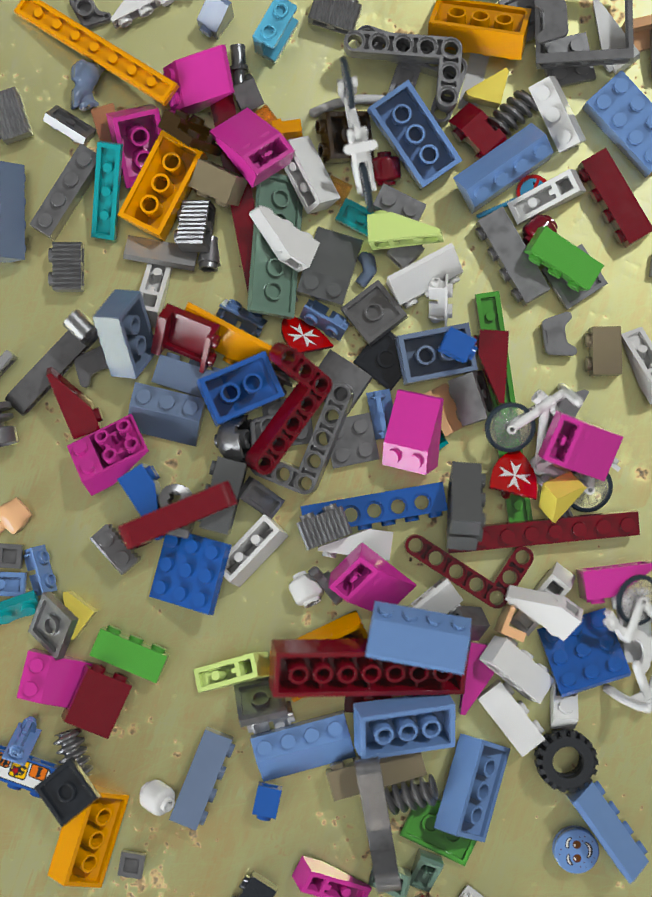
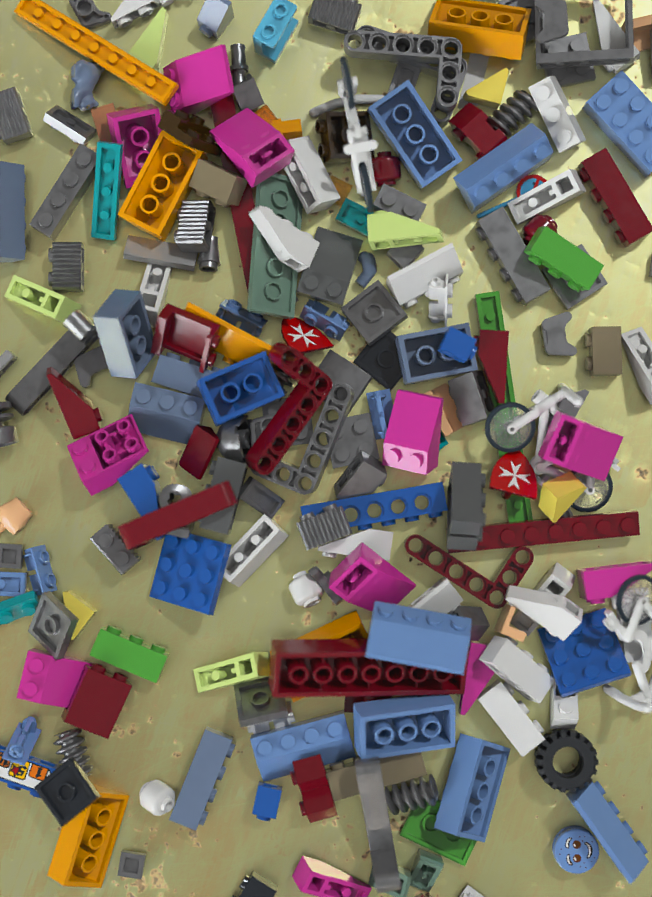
none -> yellowish green slope [4,275,81,323]
none -> yellowish green slope [128,7,168,72]
none -> dark red slope [179,425,219,480]
none -> dark red brick [290,754,338,823]
none -> flat silver slope [334,450,387,499]

